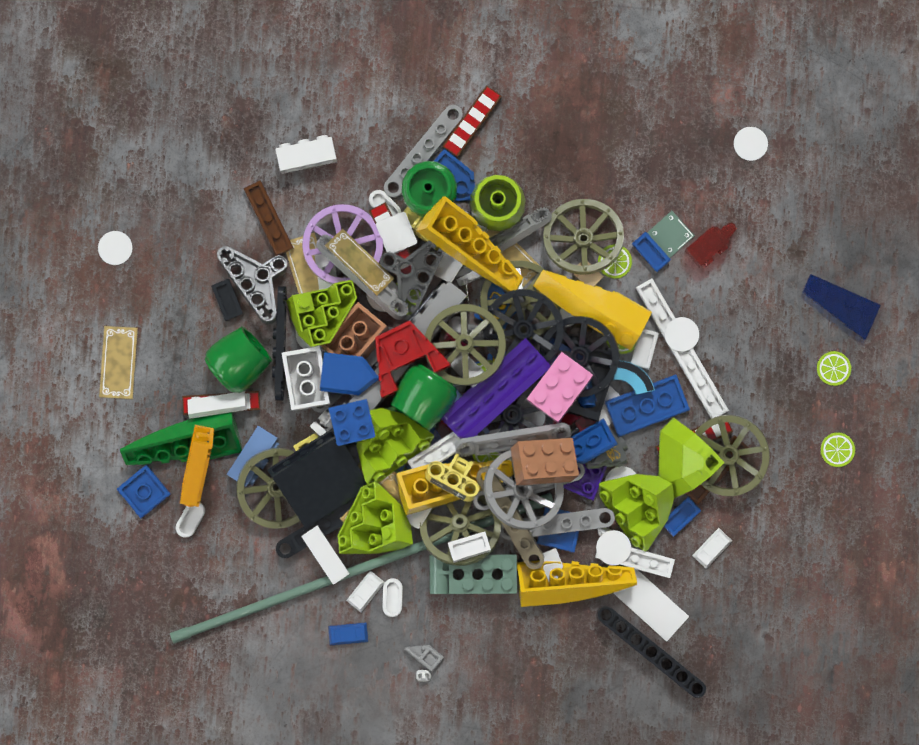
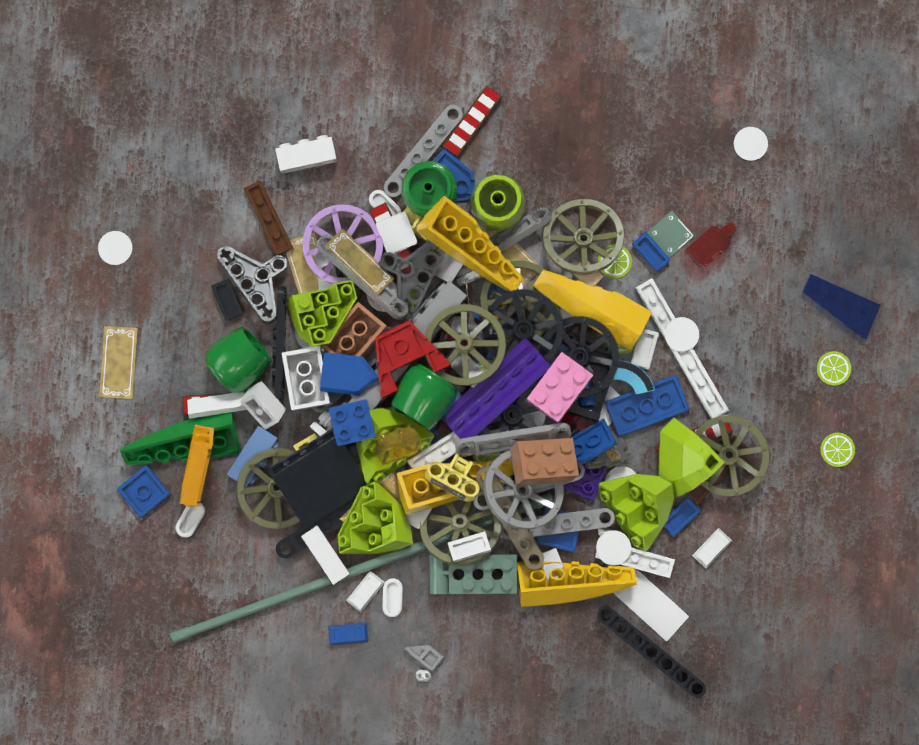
none -> white brick [240,381,286,429]
none -> clear yellow brick [375,425,422,465]

